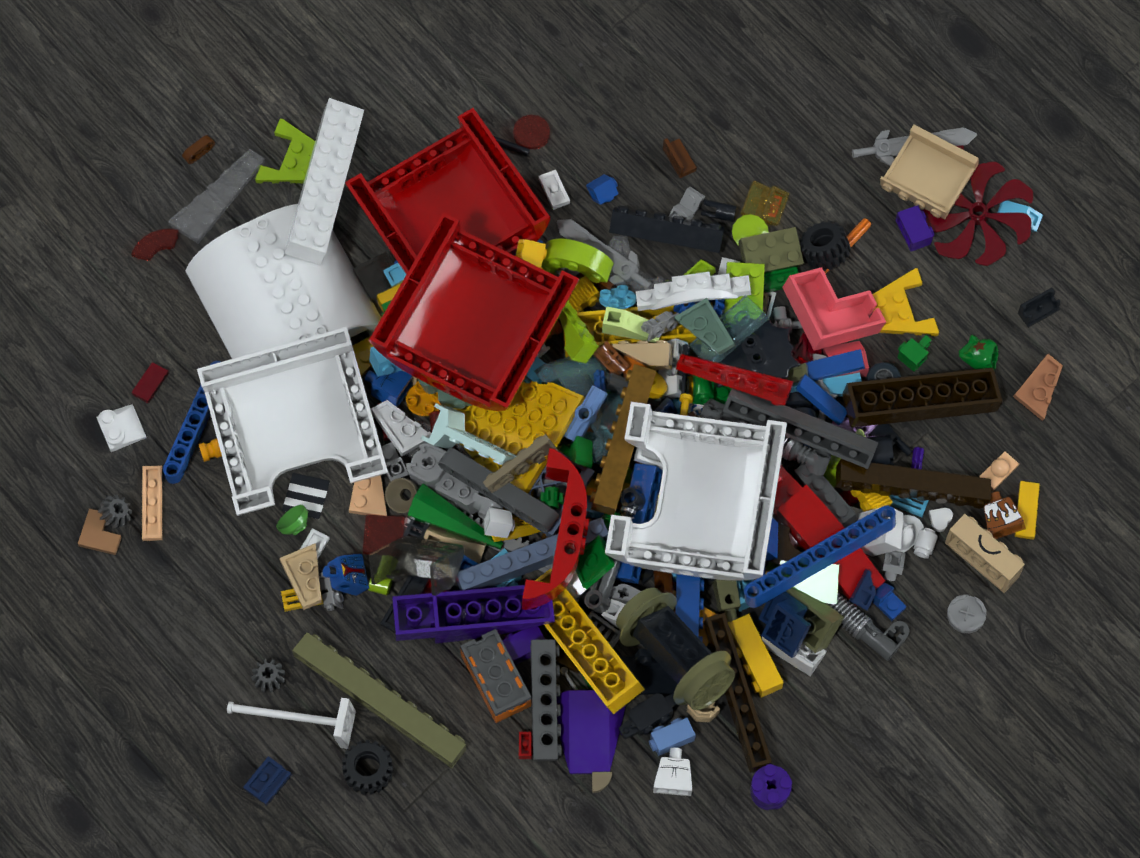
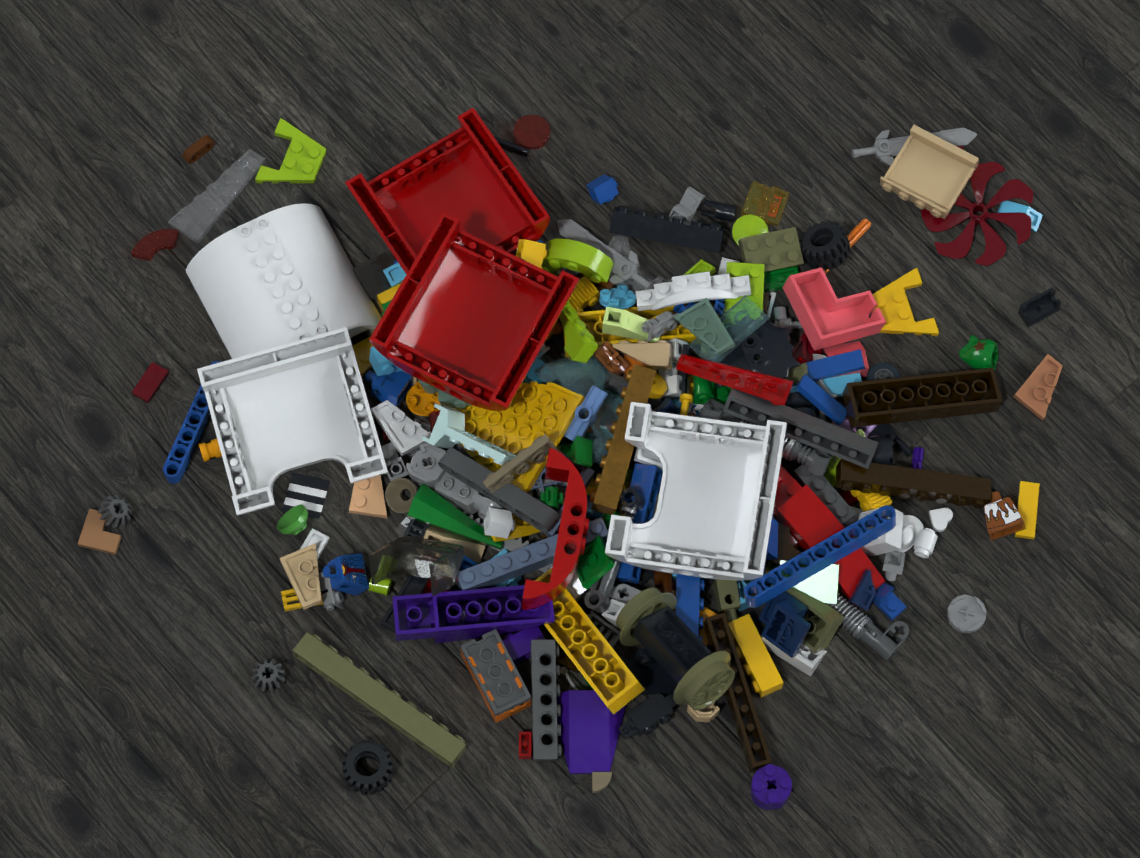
white slope [96,404,147,452] -> none
light nougat tile [142,465,163,541] -> none
white tile [227,698,356,749] -> none
dark blue plate [243,756,291,806] -> none
white brick [284,98,364,265] -> none
clear red tile [363,515,405,556] -> none
white plate [539,170,570,210] -> none
blue axle [593,369,607,404] -> none
medium blue brick [649,718,696,756] -> none
white torso [653,748,692,796] -> none
reddish brown panel [663,138,697,178] -> none
medium azure tile [889,495,929,517] -> none
dark purple brick [895,205,934,252] -> none
green brick [897,335,932,372] -> none
tan brick [945,514,1025,593] -> none
light nougat tile [979,452,1019,491] -> none

